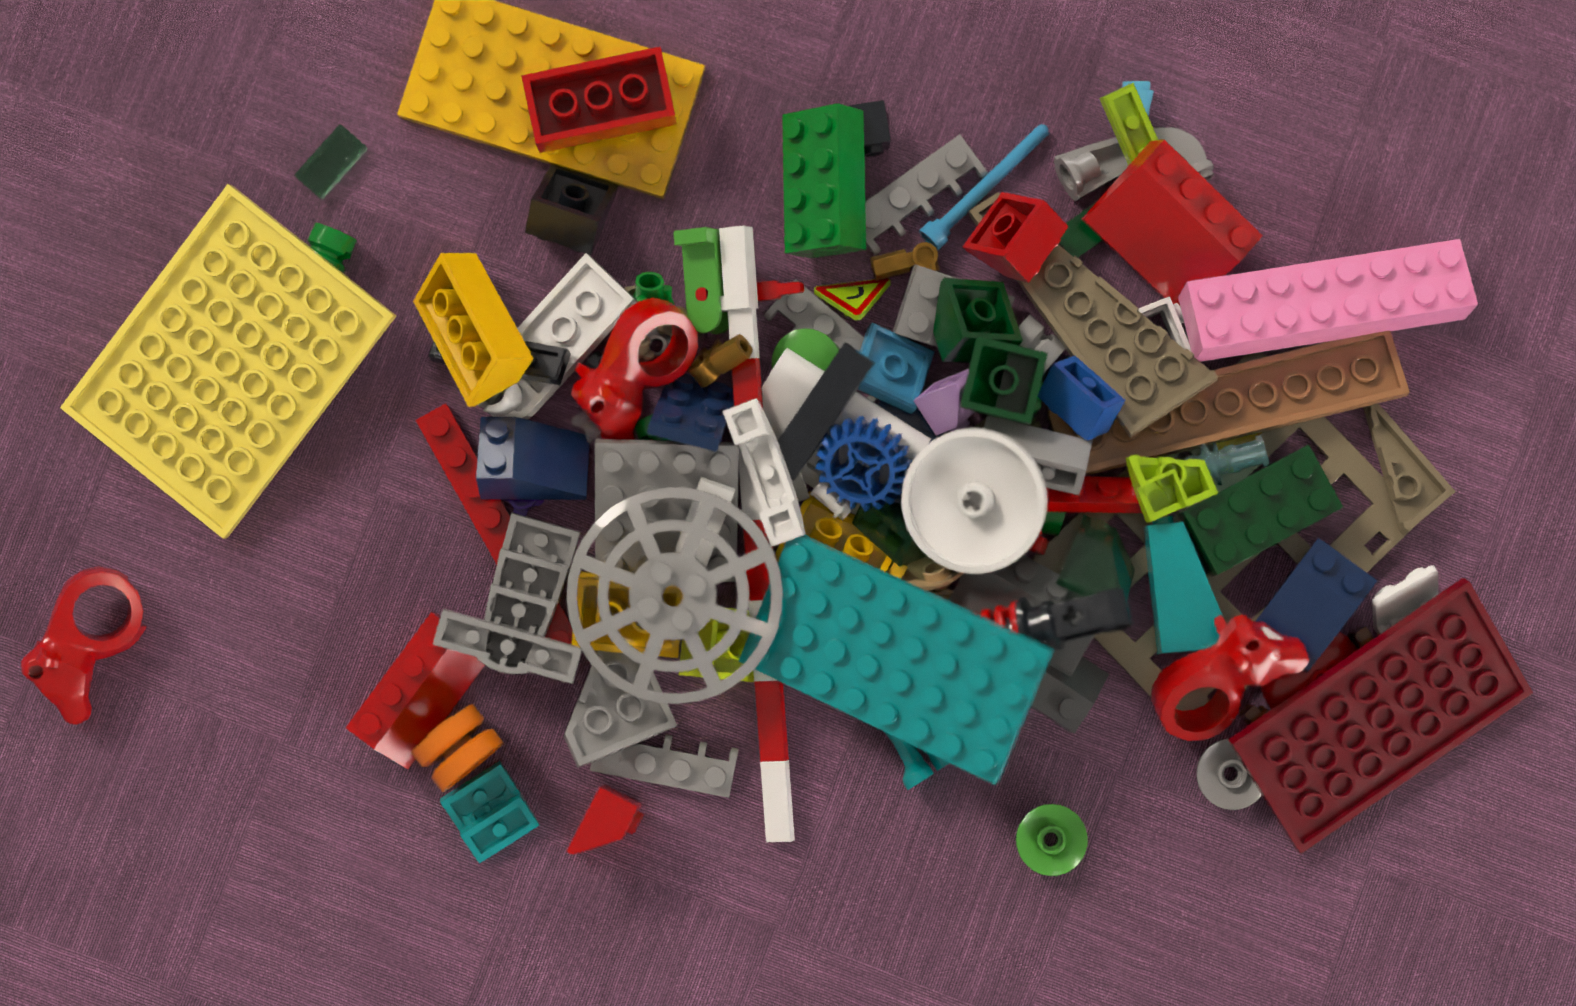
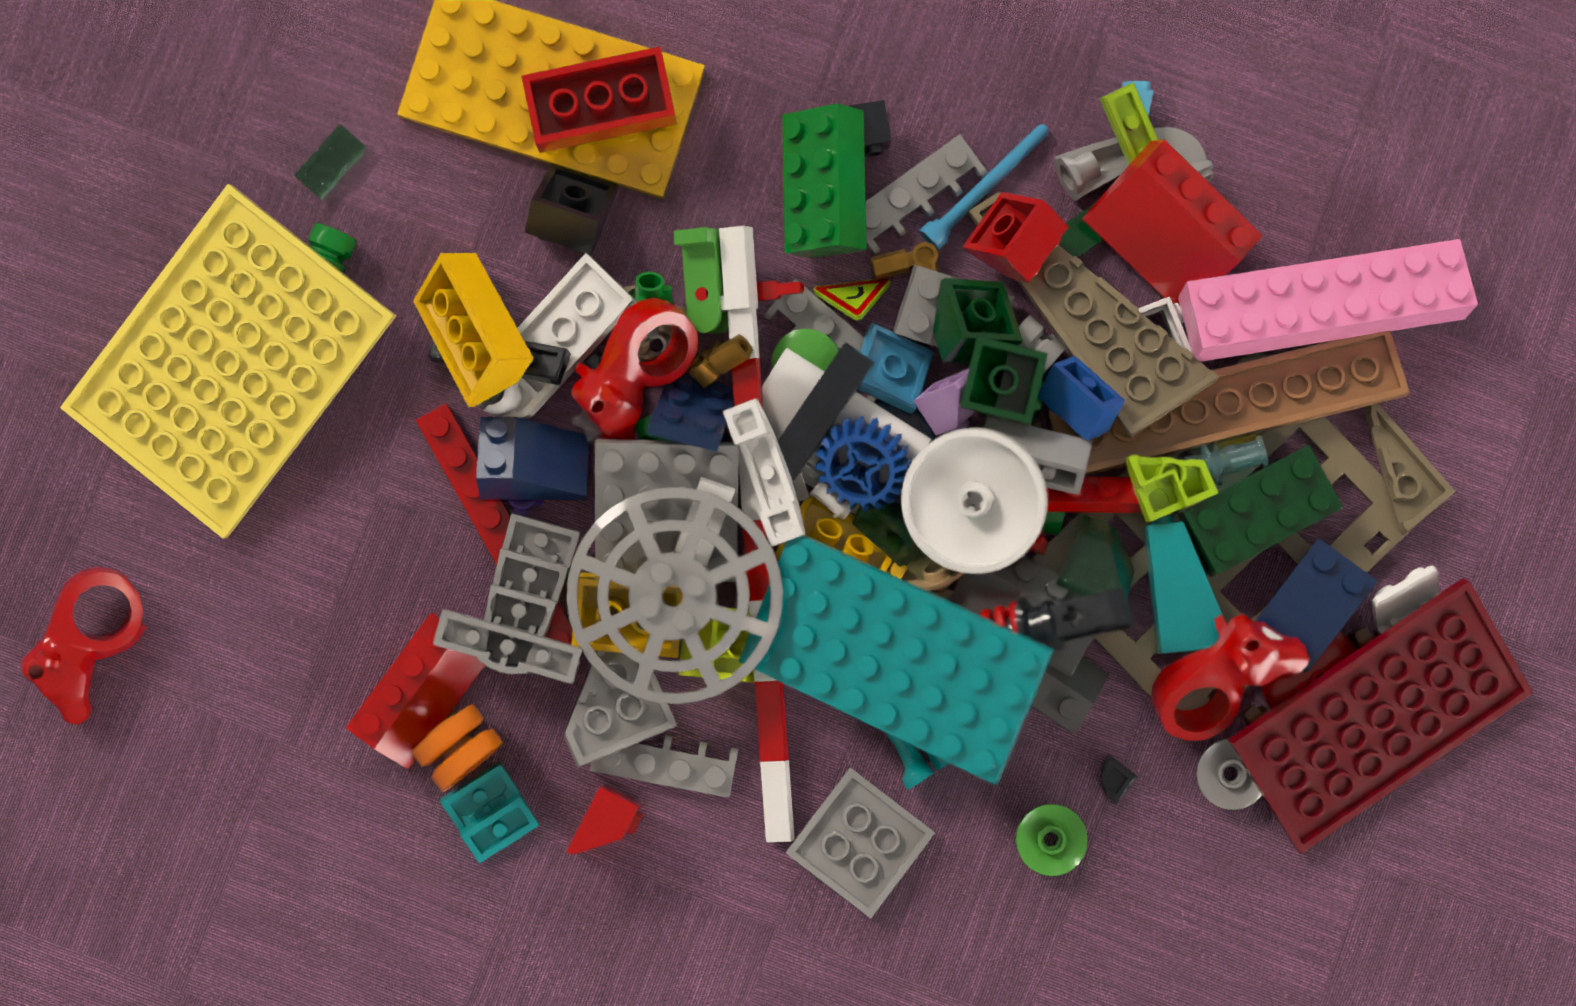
none -> light grey plate [785,767,935,918]
none -> black tile [1101,755,1138,805]

